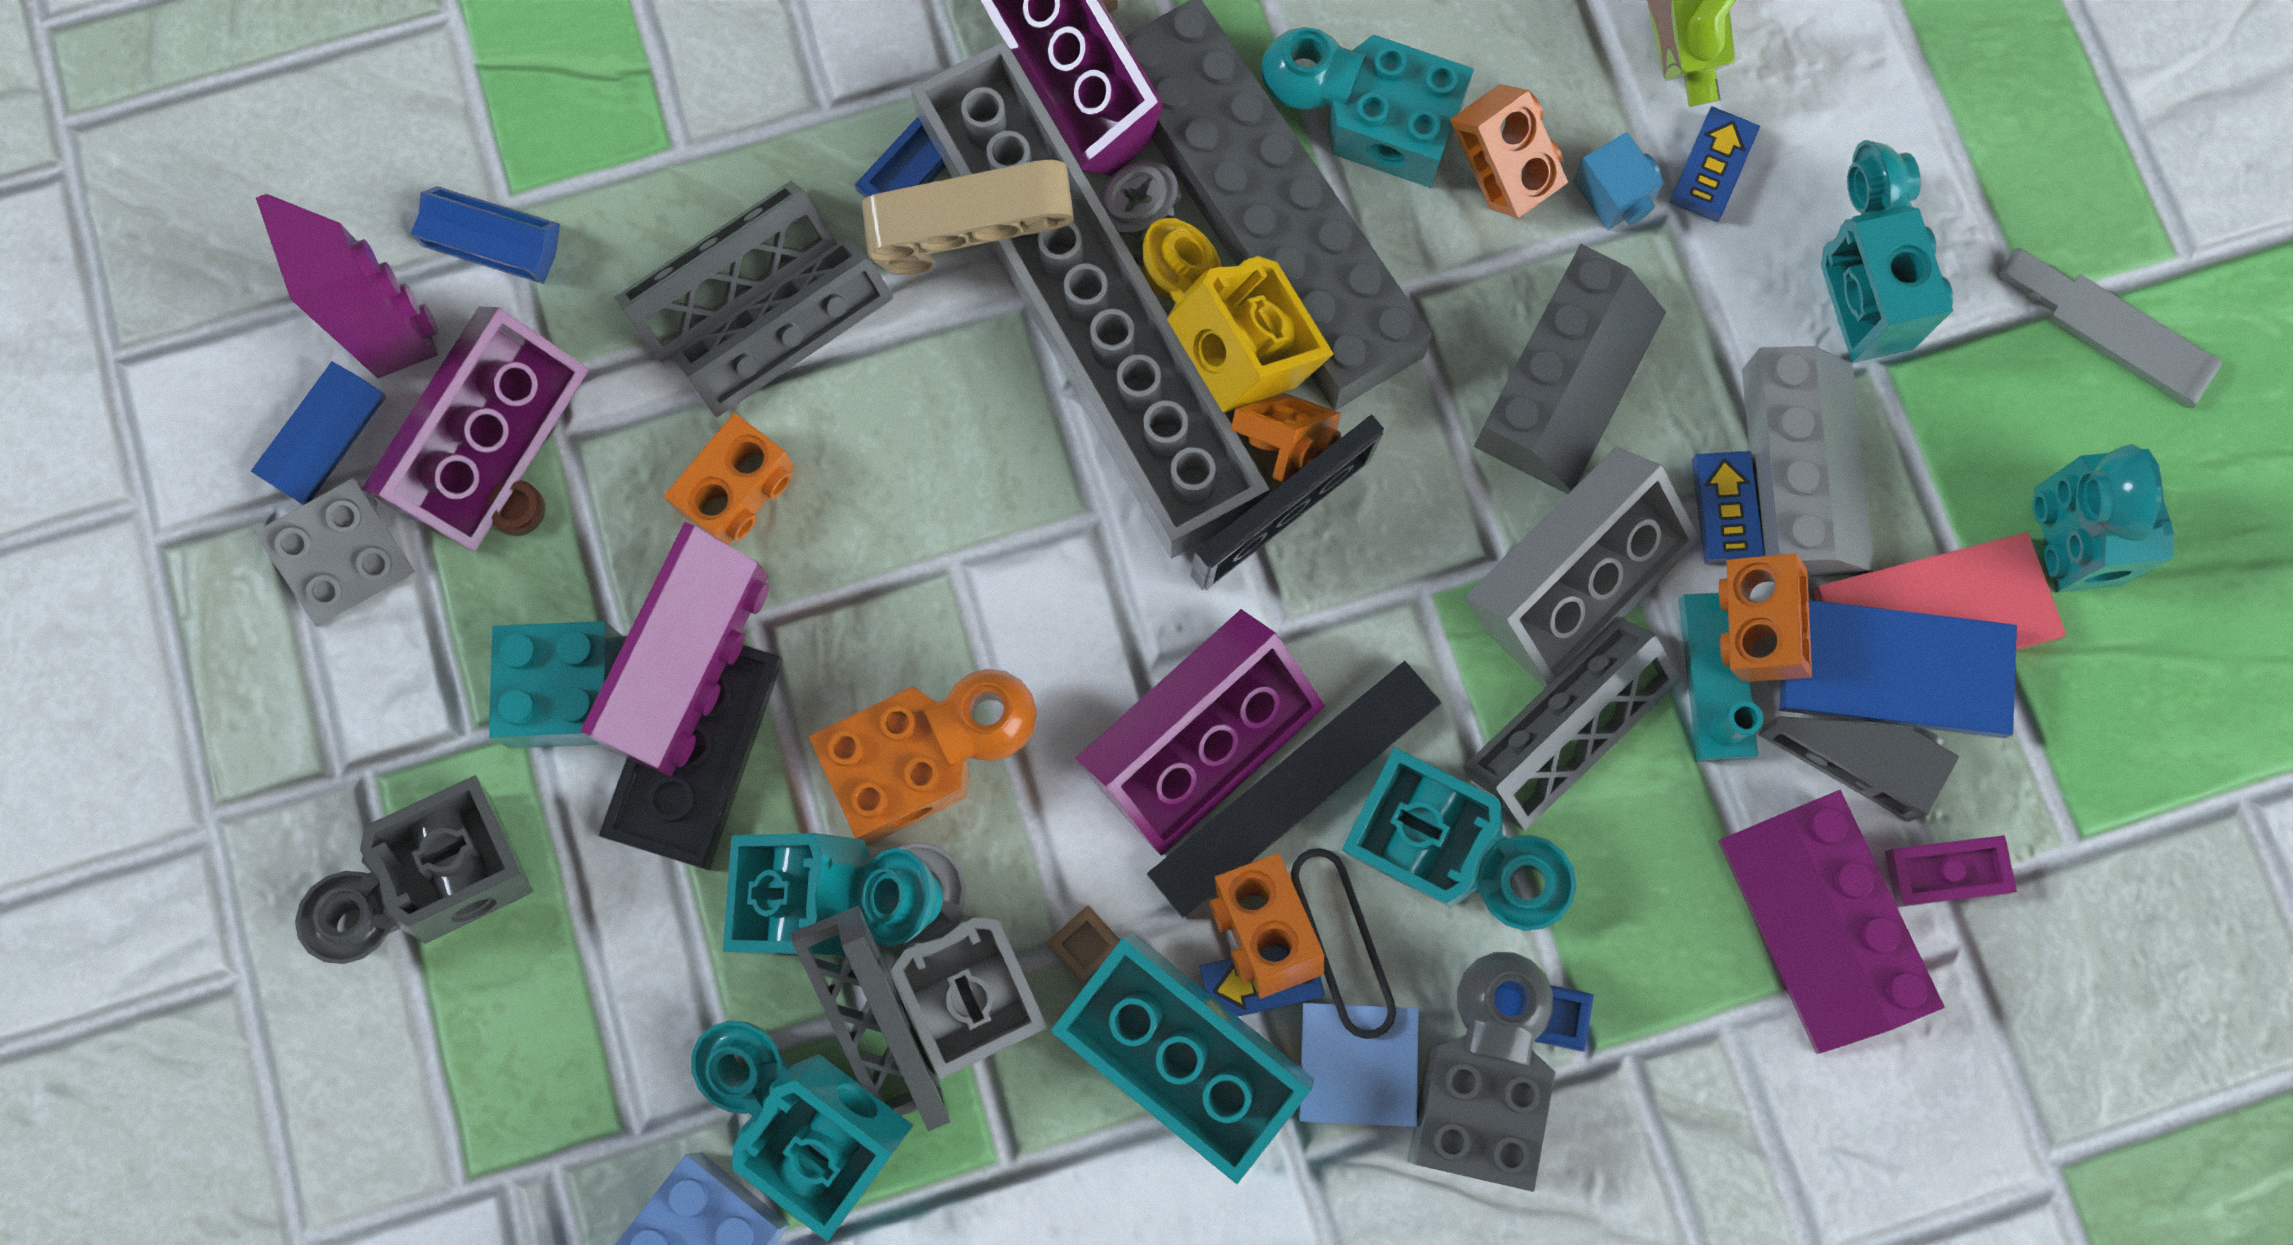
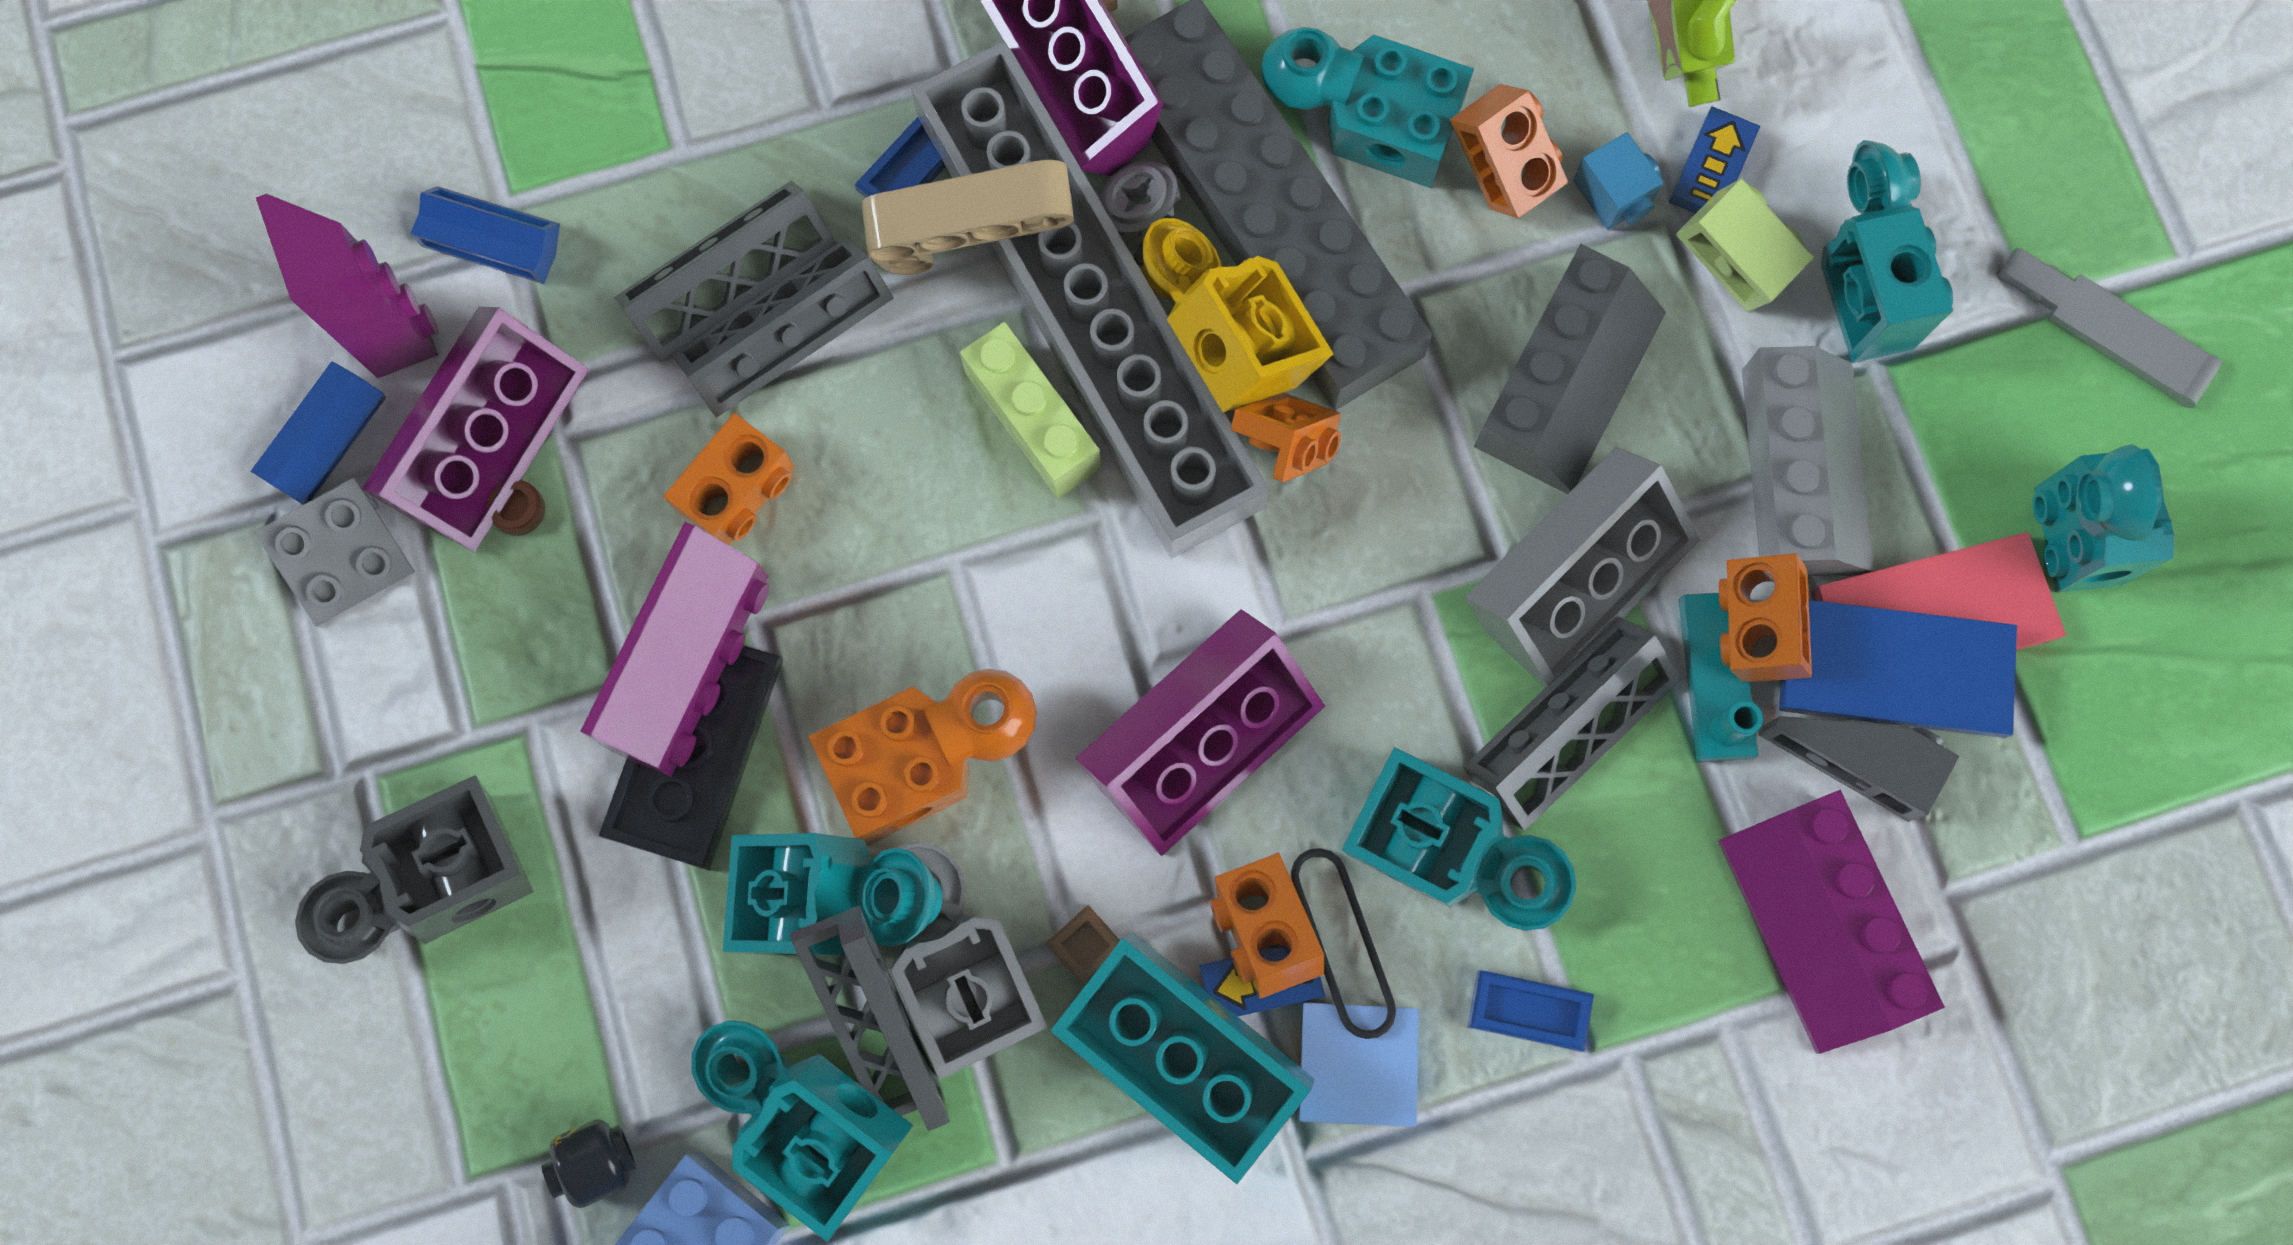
teal brick [489,621,622,749] -> none
black tile [1147,660,1442,919] -> none
black tile [1190,414,1384,590] -> none
dark grey brick [1407,952,1555,1192] -> none
blue tile [1691,451,1764,564] -> none
magenta plate [1884,835,2017,908] -> none
none -> black head [541,1119,636,1208]
none -> yellowish green brick [960,322,1102,499]
none -> yellowish green brick [1676,178,1814,312]

